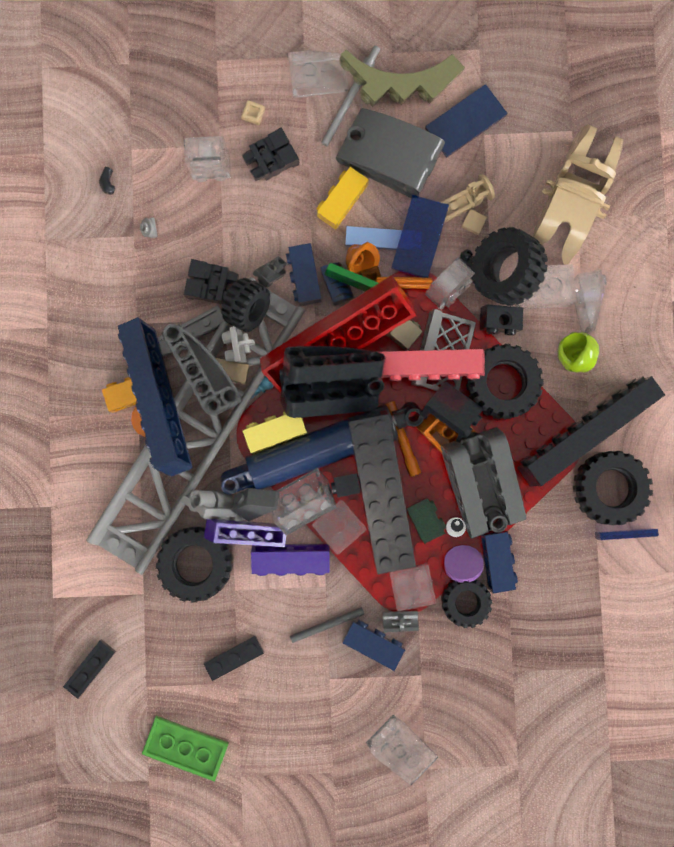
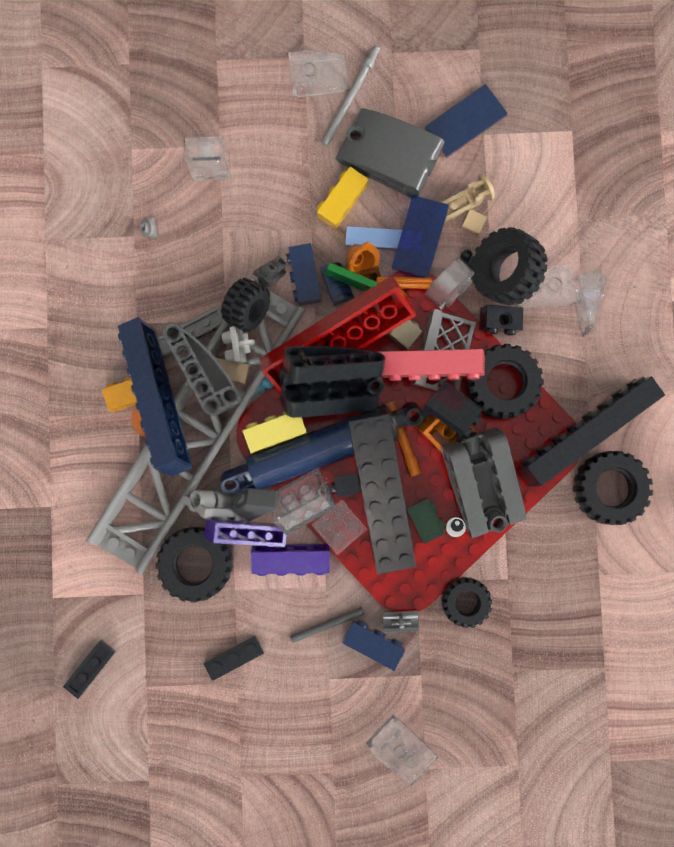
black arm [99,167,116,195] -> none
bright green tile [142,715,229,782] -> none
black hips [183,259,239,304] -> none
tan tile [241,100,265,125] -> none
black hips [242,127,300,181] -> none
olive arch [339,49,465,107] -> none
clear brick [389,563,436,611] -> none
medium lavender tile [444,545,483,583] -> none
dark blue brick [481,530,518,594] -> none
tan animal [532,124,623,267] -> none
lime piece [558,332,599,373] -> none
clear blue tile [595,528,659,540] -> none

